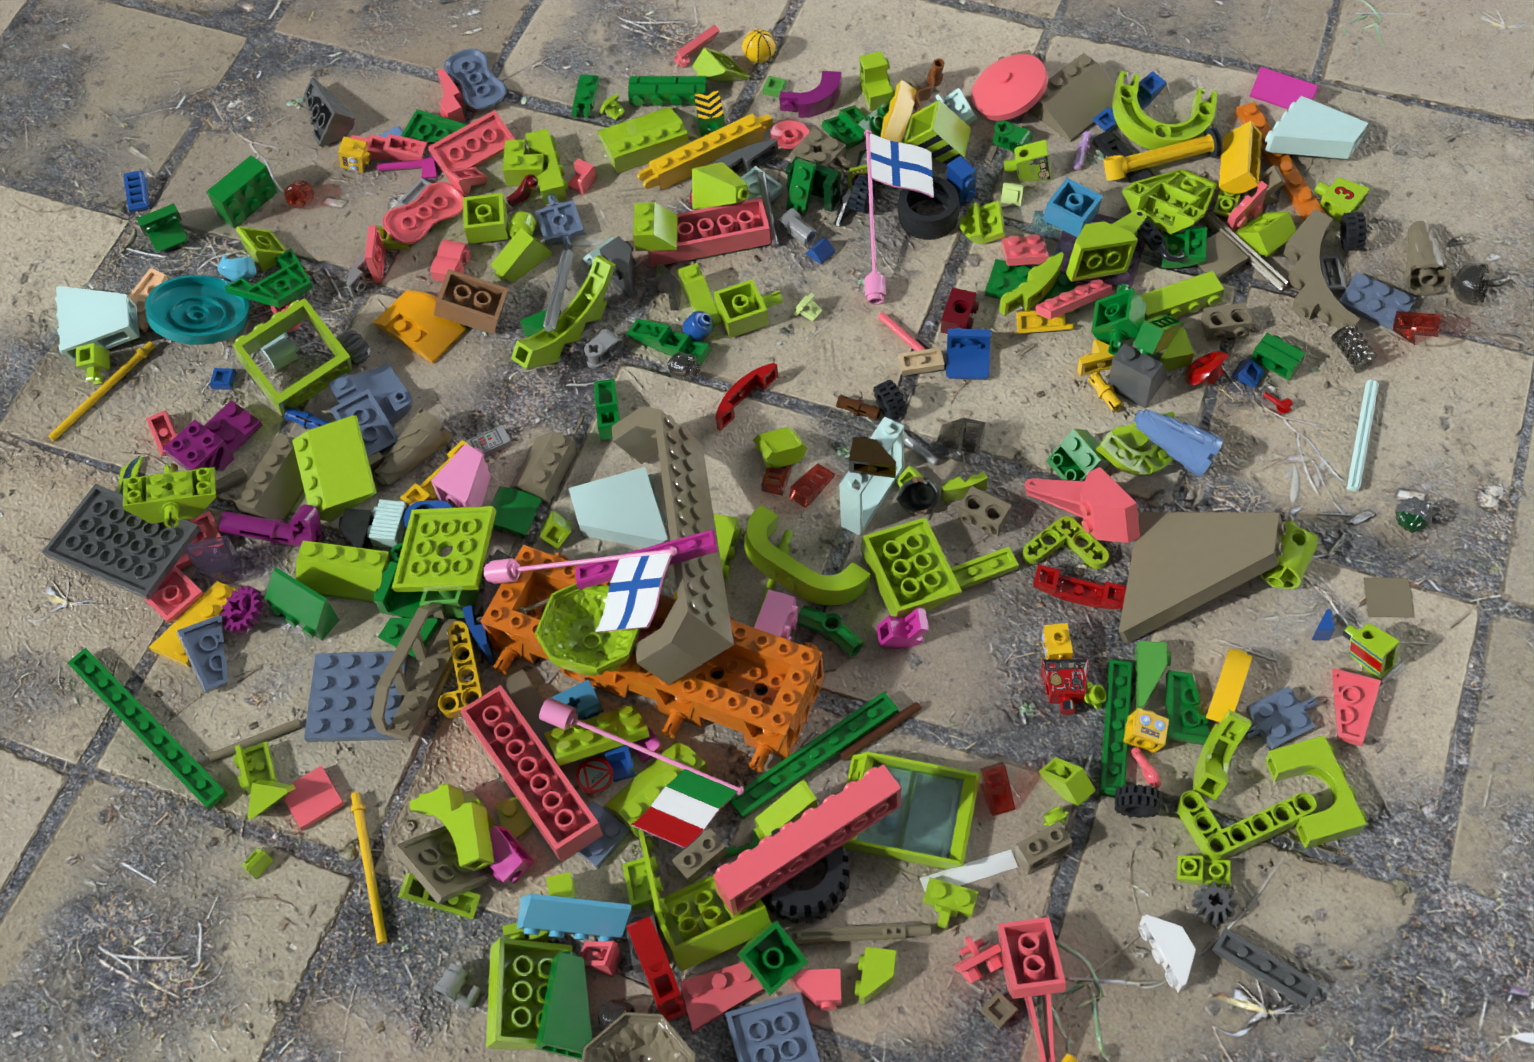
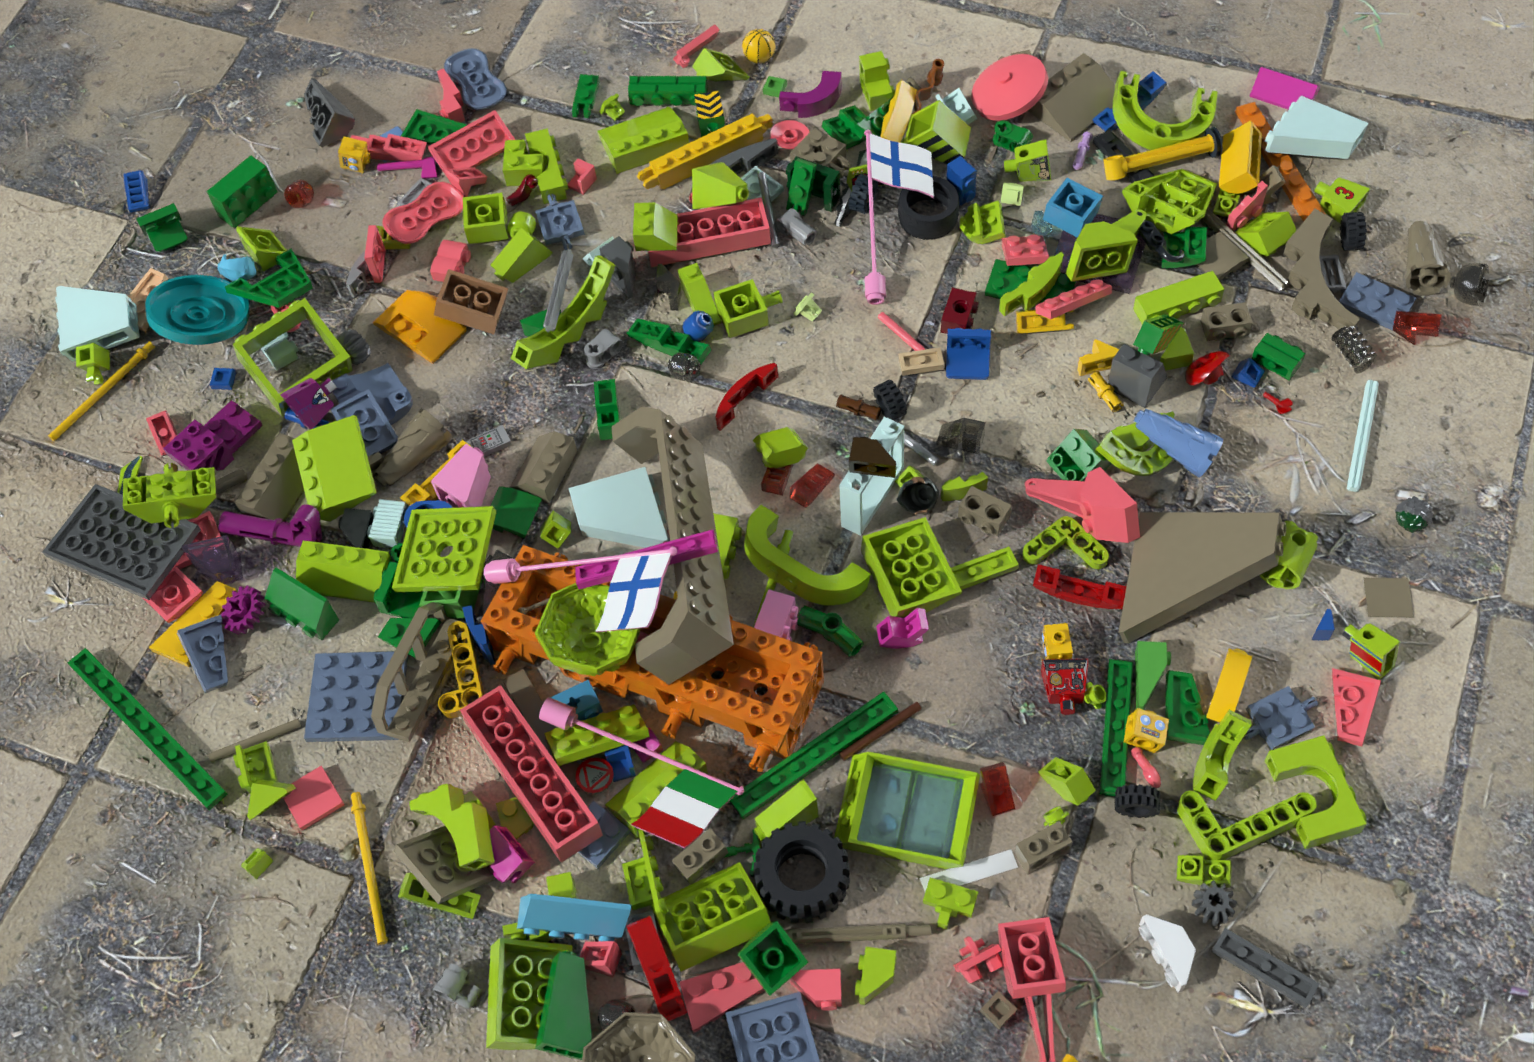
coral brick [713,764,901,916] -> none
blue slope [806,237,835,265] -> none
green brick [1091,284,1146,355] -> none
none -> magenta torso [280,378,337,430]

